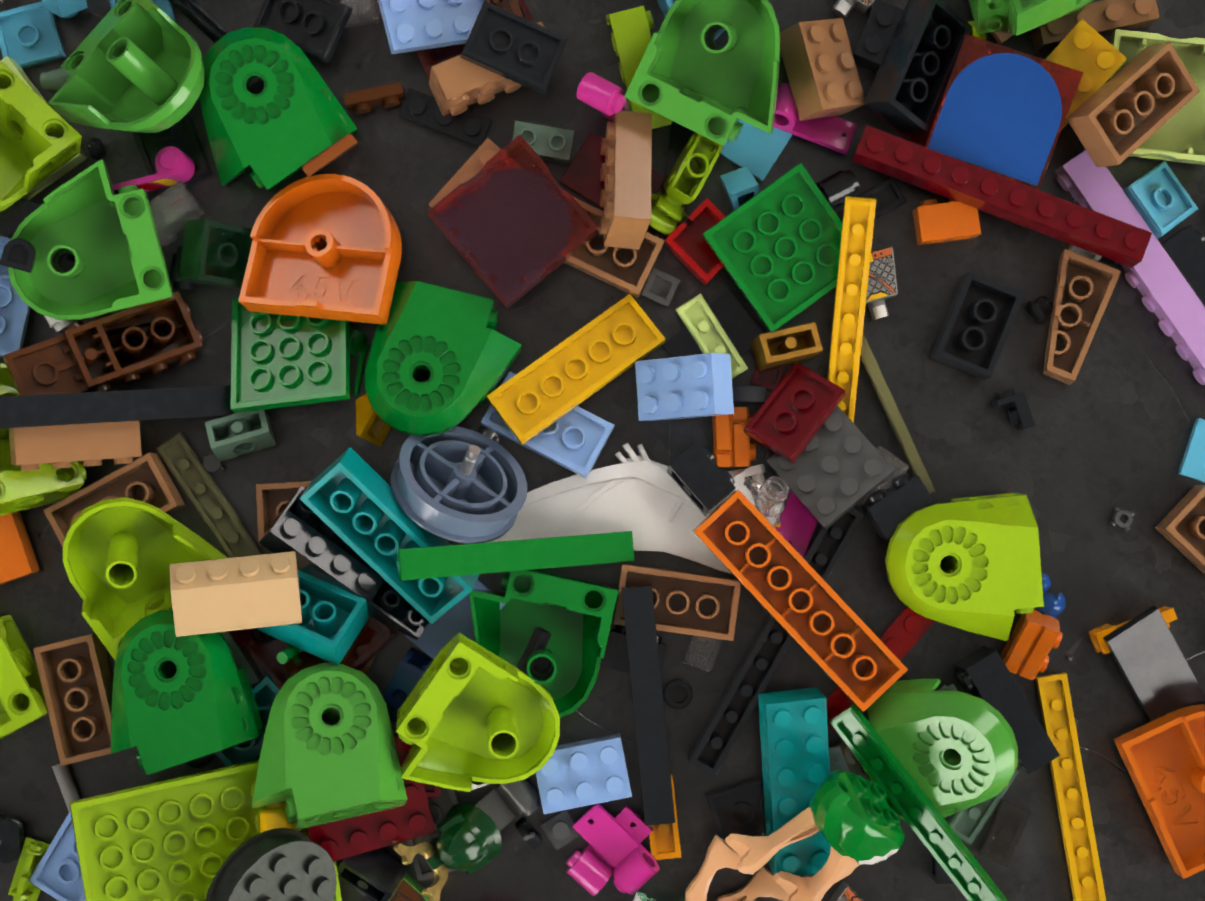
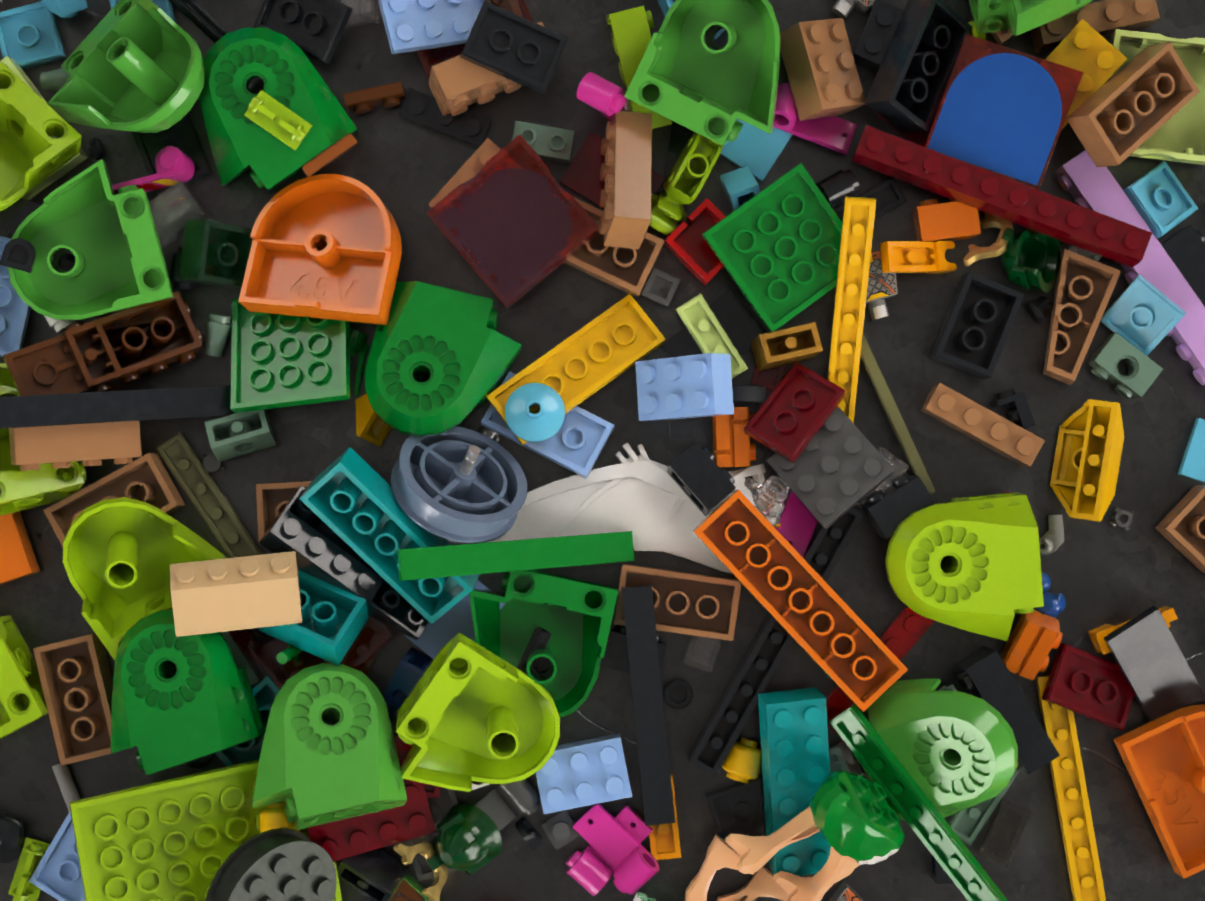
none -> sand green cone [205,312,232,357]
none -> lime hinge [244,90,313,151]
none -> medium azure dish [505,383,565,442]
none -> yellow head [722,737,762,784]
none -> light orange plate [880,241,957,274]
none -> medium nougat brick [920,383,1045,467]
none -> dark green helmet [963,212,1060,292]
none -> light grey arm [1039,514,1065,555]
none -> dark red tile [1042,643,1135,731]
none -> yellow wedge [1050,399,1124,522]
none -> sand green brick [1087,333,1163,399]
none -> medium azure tile [1100,274,1186,356]

